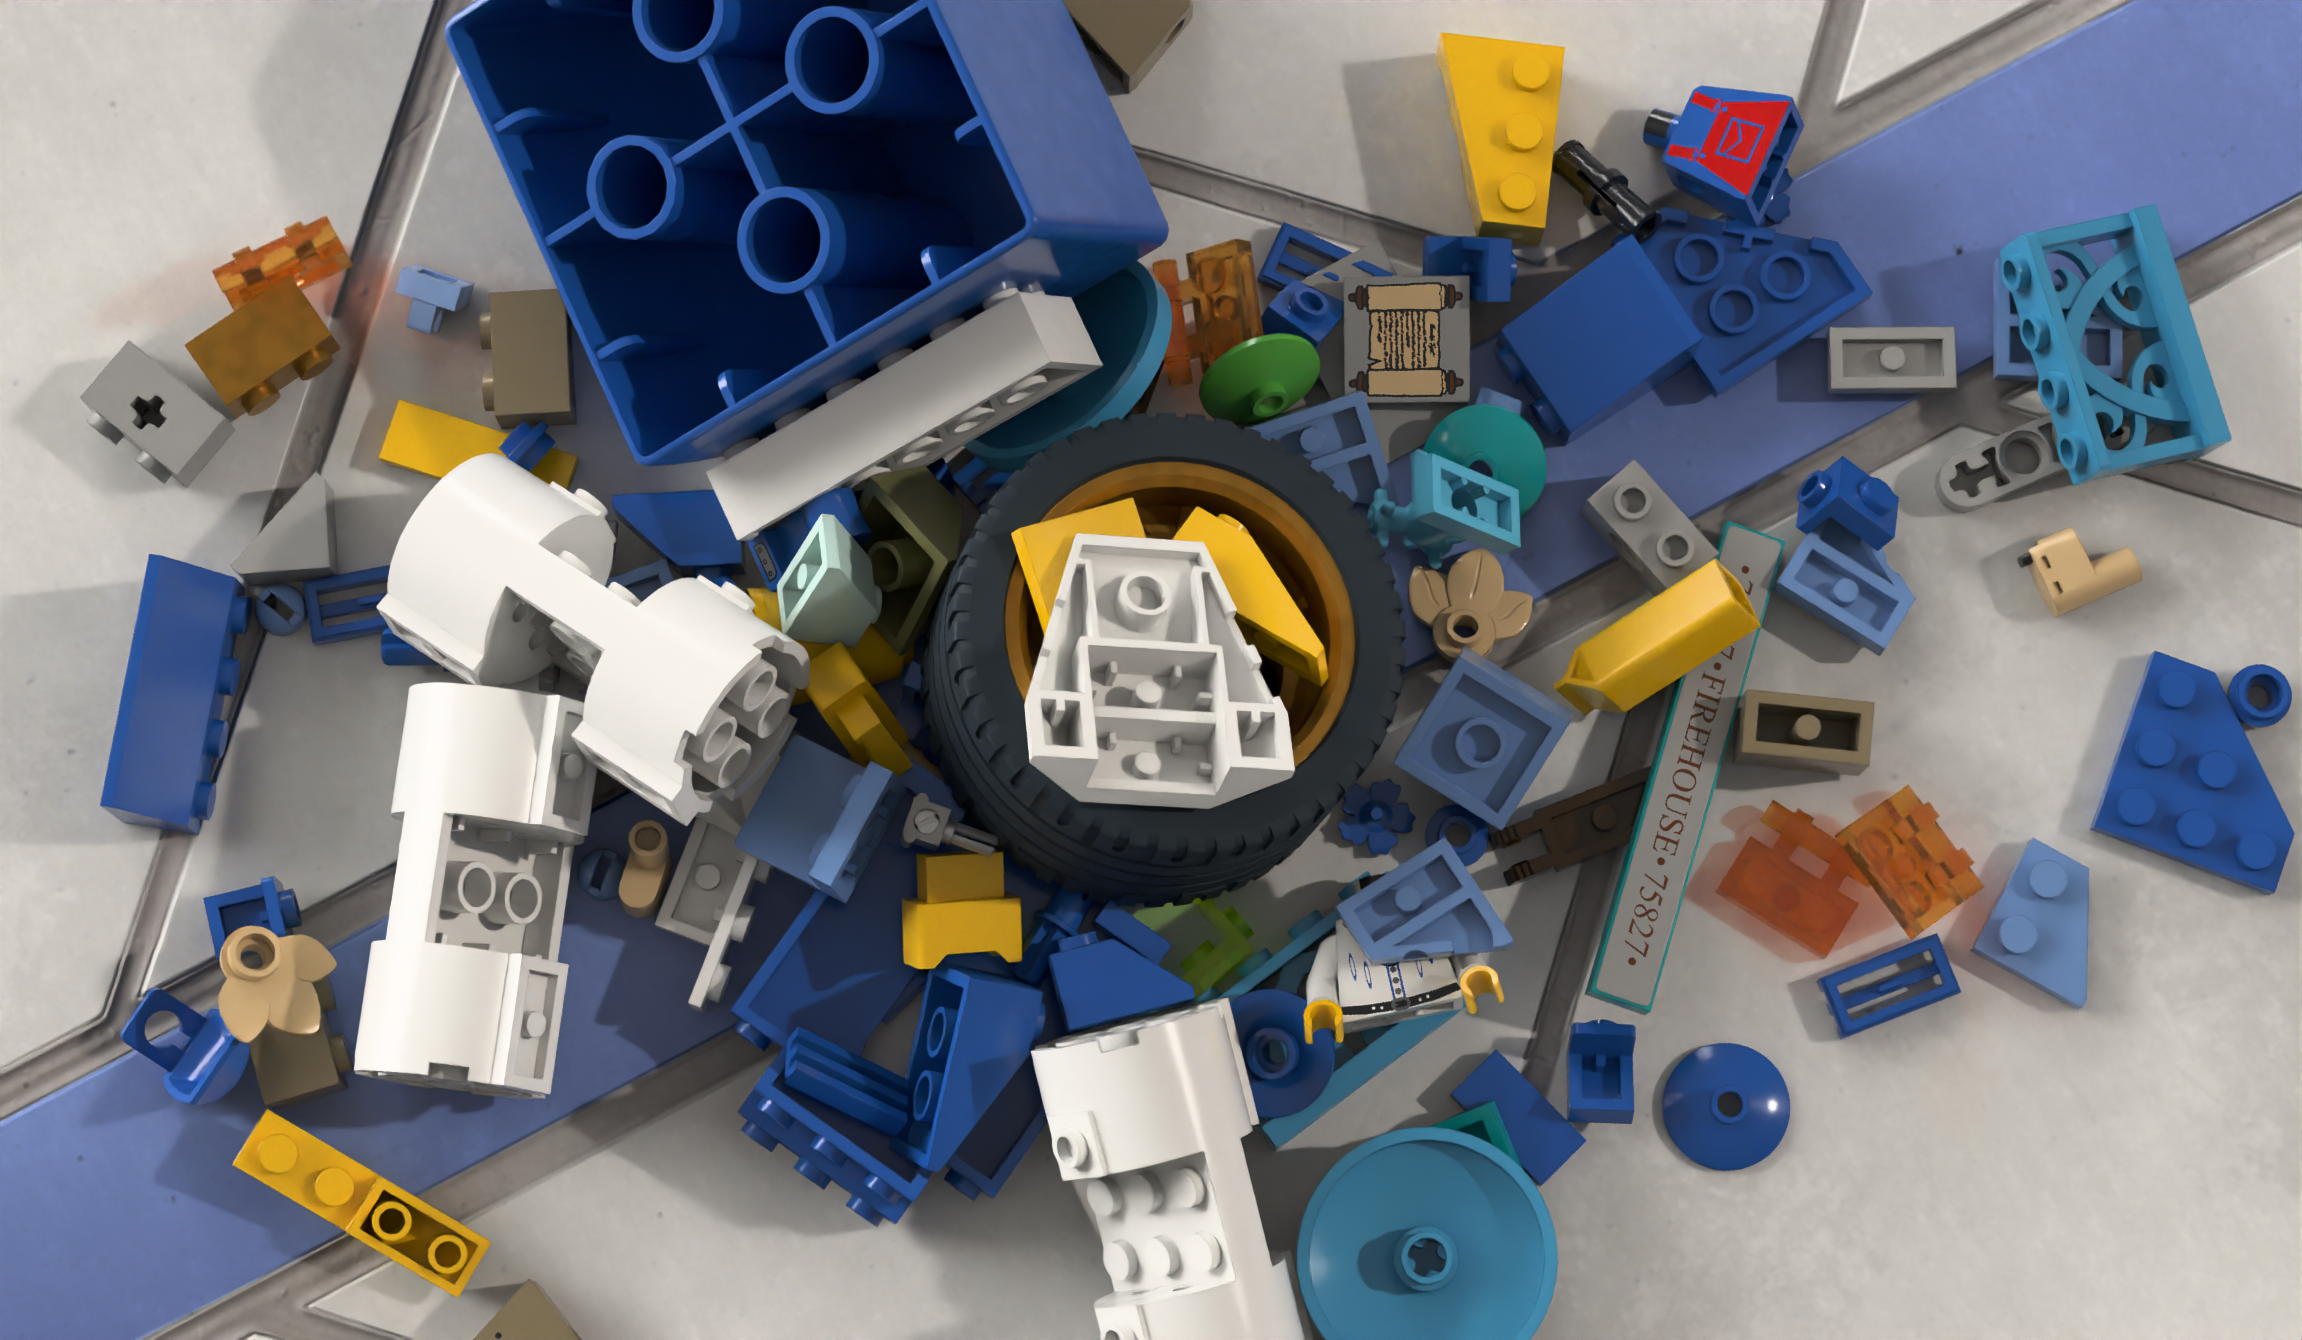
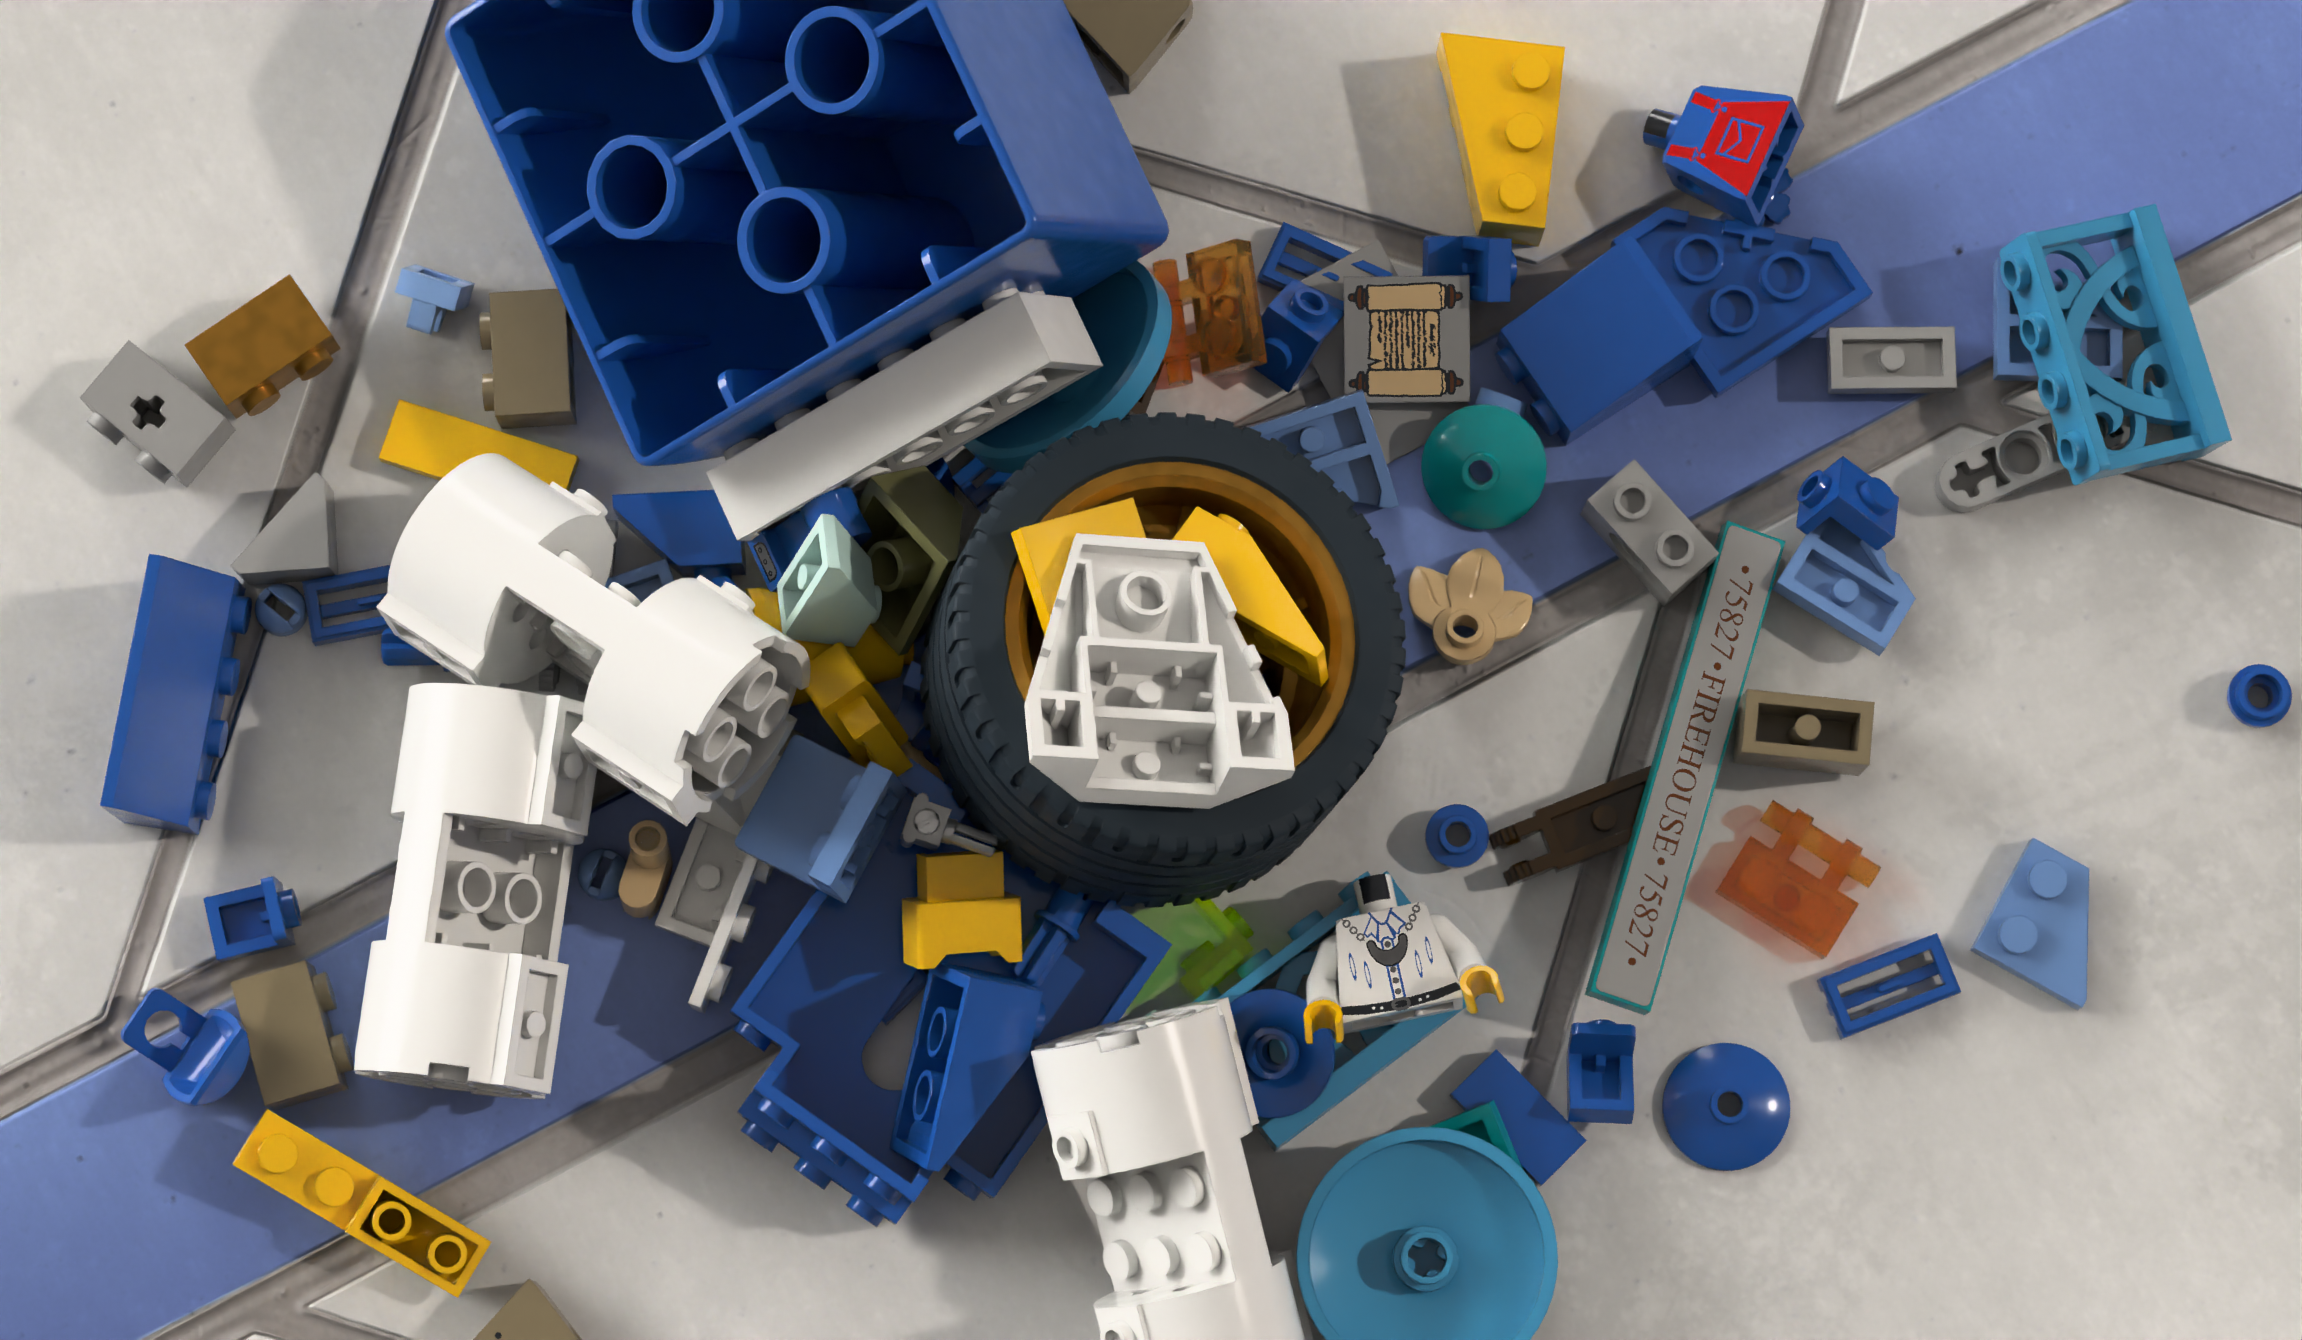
clear orange plate [212,215,354,311] -> none
tan plate [217,926,337,1044] -> none
blue plate [498,420,556,472] -> none
blue tile [784,1026,909,1137] -> none
blue slope [1047,931,1195,1034] -> none
bright green dish [1199,333,1320,424] -> none
medium blue wing [1335,837,1514,965] -> none
blue plant [1338,779,1416,856] -> none
medium azure piece [1367,449,1521,569] -> none
medium blue container [1393,645,1572,831] -> none
black pin [1551,140,1662,245] -> none
yellow piece [1553,558,1761,715] -> none
clear orange plate [1835,784,1985,940] -> none
tan piece [2017,527,2143,618] -> none
blue plate [2090,651,2295,895] -> none

